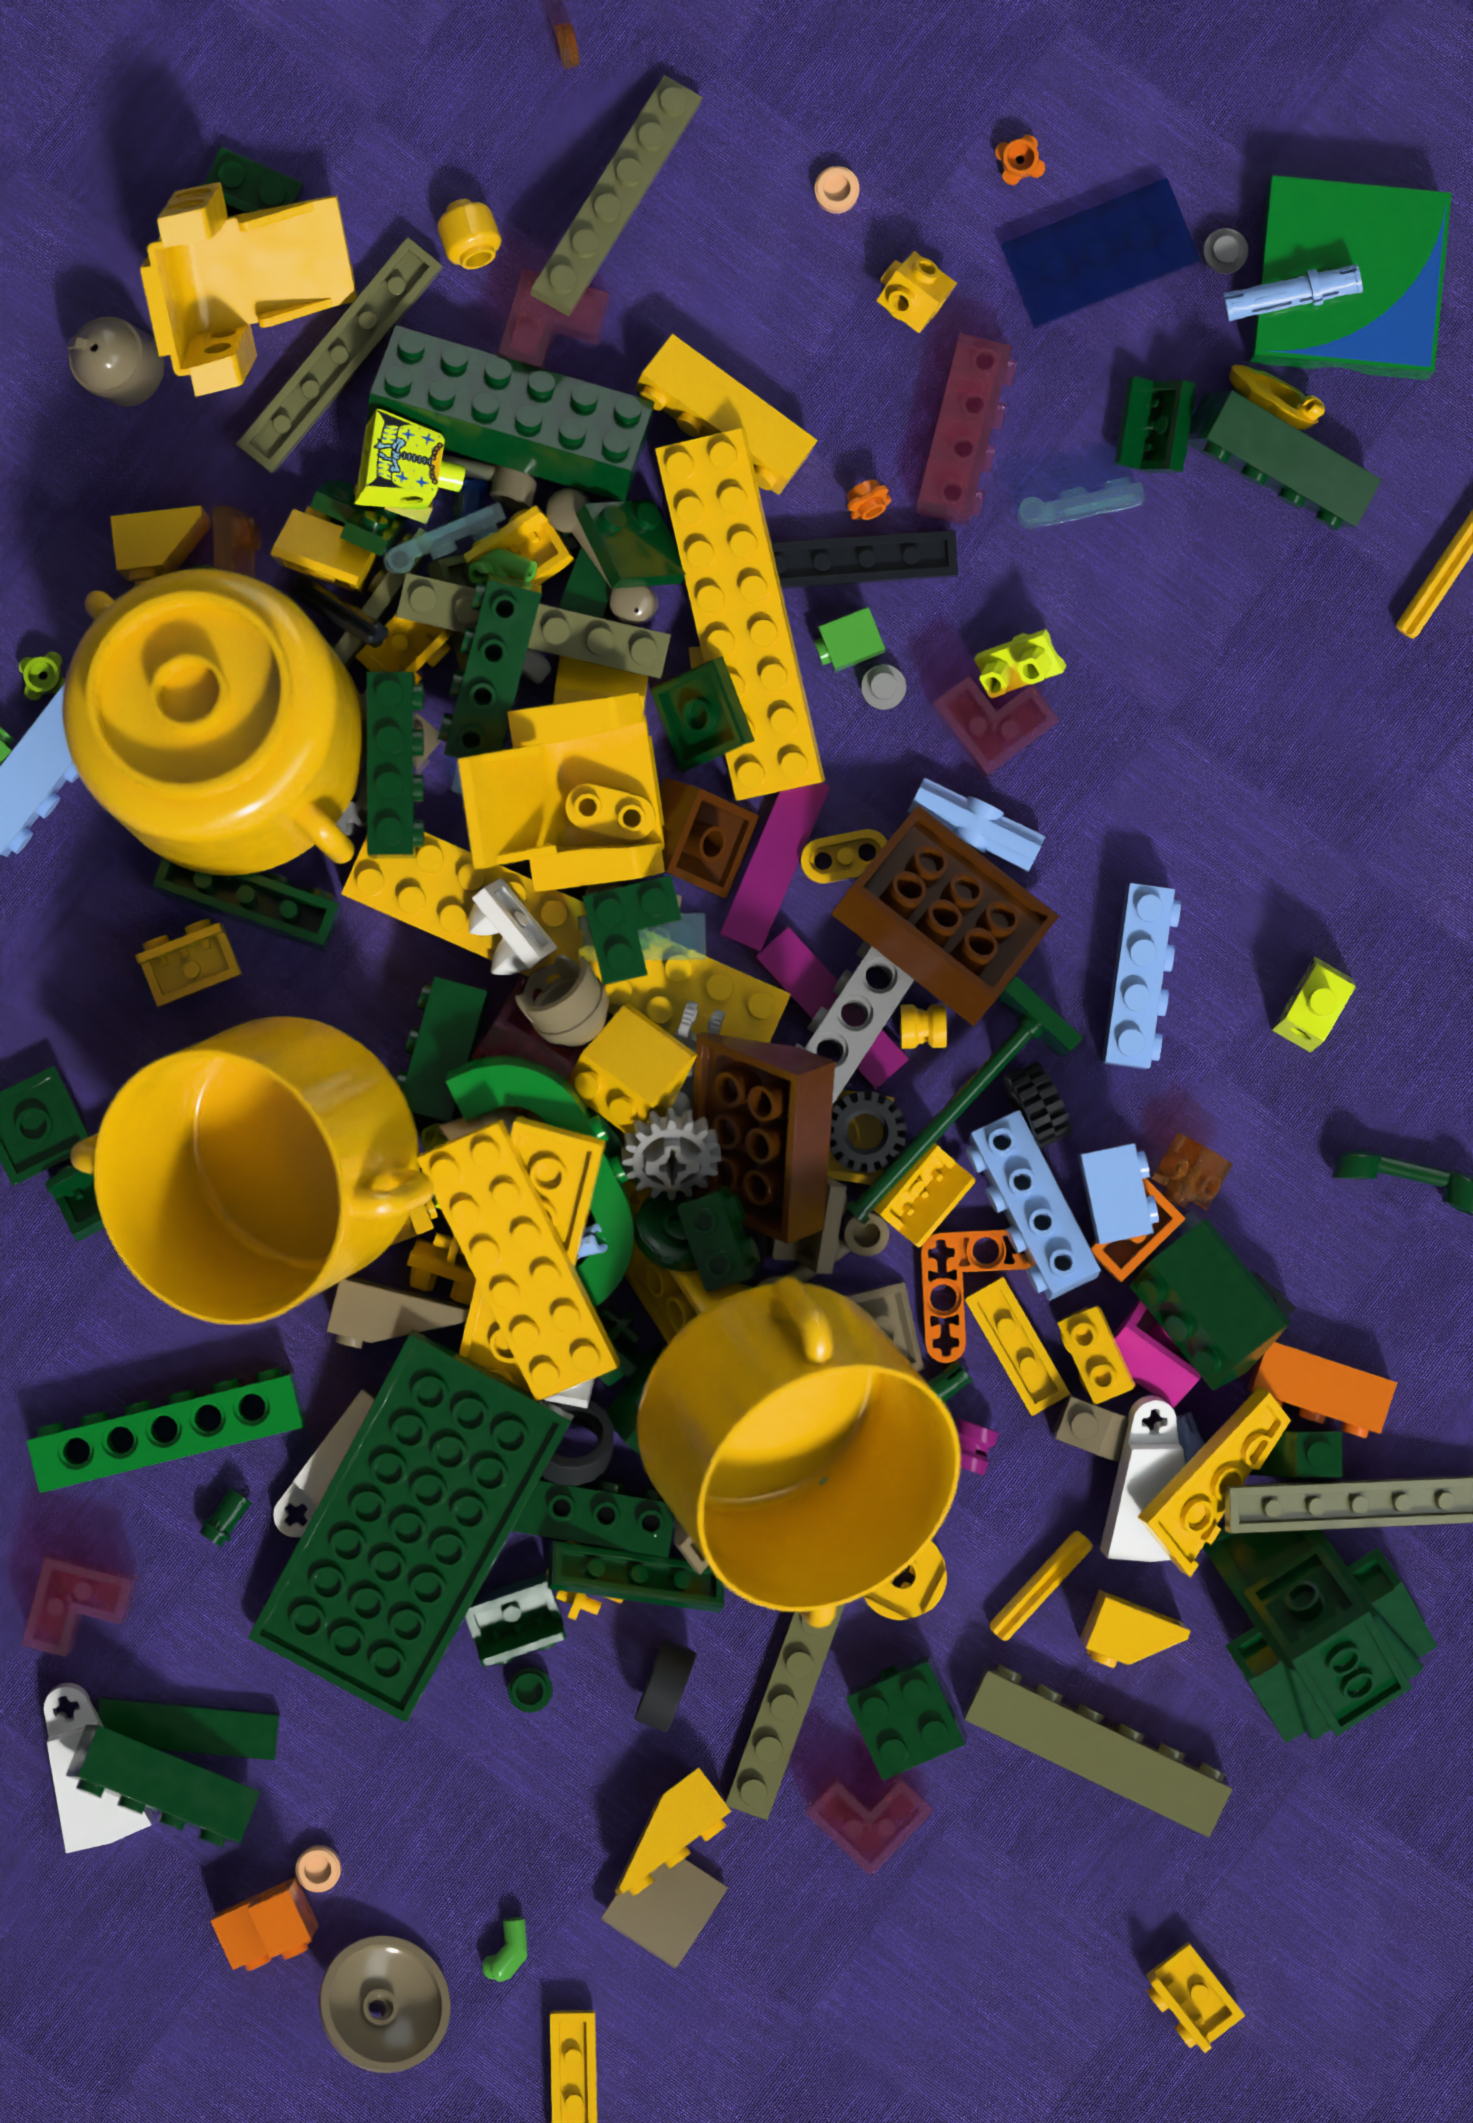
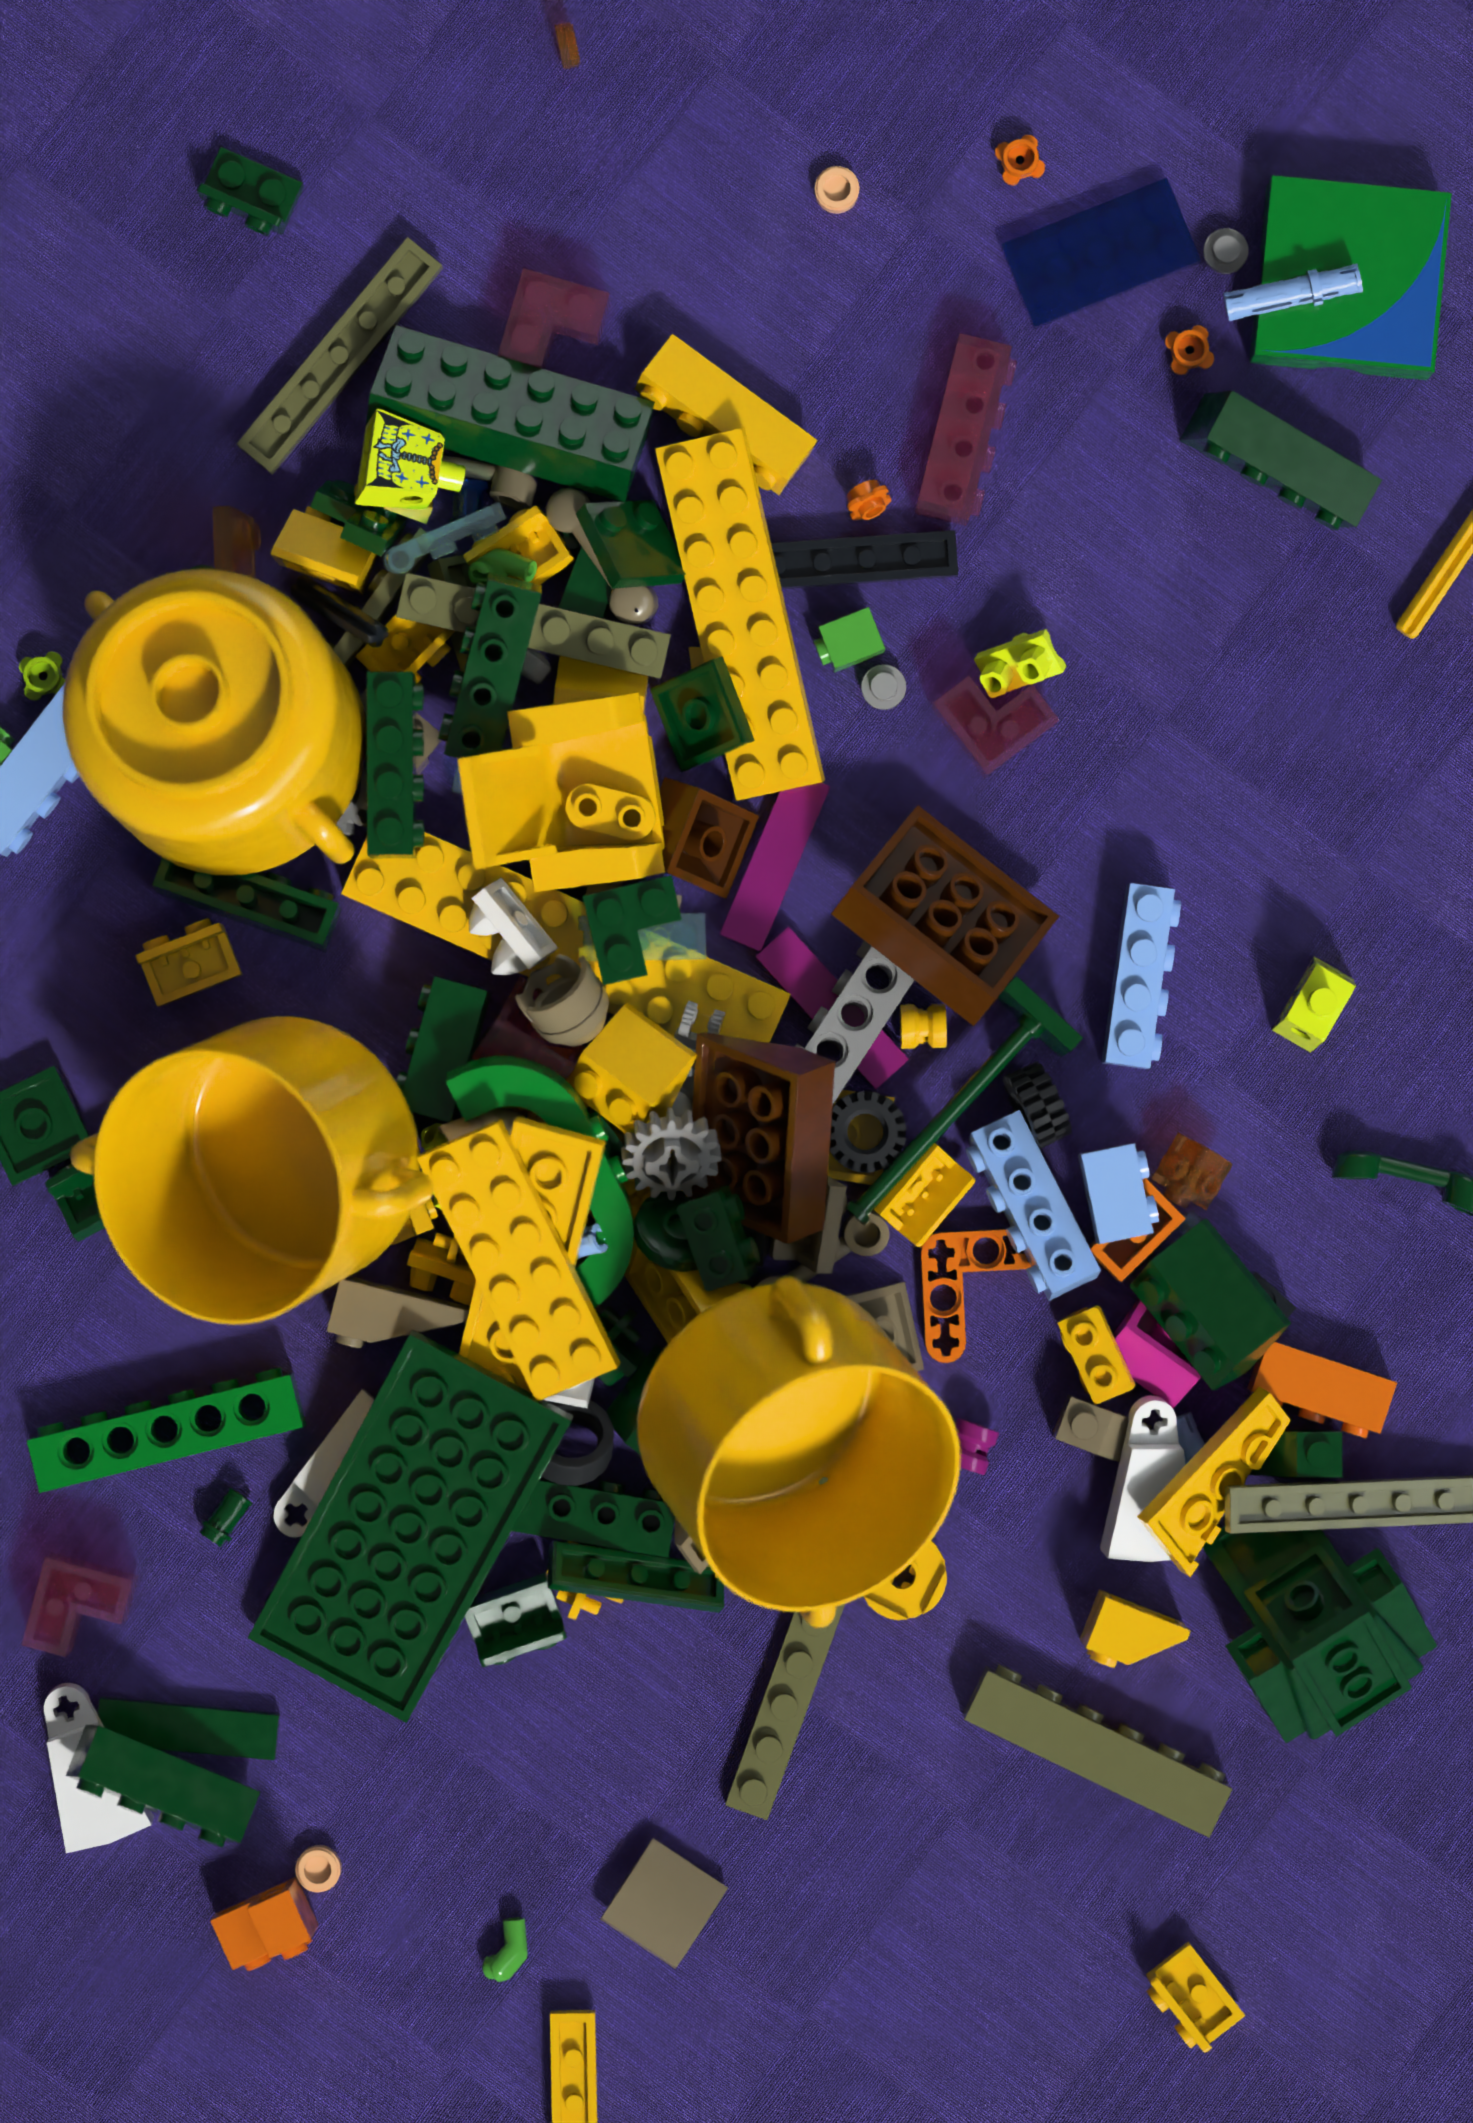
dark tan helmet [67,317,164,407] -> none
yellow slope [110,505,211,586] -> none
yellow piece [140,182,358,397] -> none
dark tan dish [318,1936,451,2073] -> none
yellow head [437,199,501,269] -> none
dark green plate [508,1667,553,1713] -> none
olive plate [530,75,703,317] -> none
yellow slope [614,1768,731,1897] -> none
black tyre [634,1640,697,1732] -> none
yellow plate [801,829,888,884] -> none
clear pink brick [805,1774,934,1876] -> none
dark green brick [846,1654,968,1781] -> none
yellow brick [876,251,957,333] -> none
light blue piece [907,778,1045,872] -> none
dark green pin [926,1360,973,1404] -> none
yellow plate [964,1276,1071,1416] -> none
yellow axle [989,1531,1093,1641] -> none
clear light blue plate [1017,477,1145,529] -> none
dark green bracket [1115,376,1196,473] -> none
yellow arm [1228,364,1325,430] -> none
none -> orange plate [1165,325,1214,375]

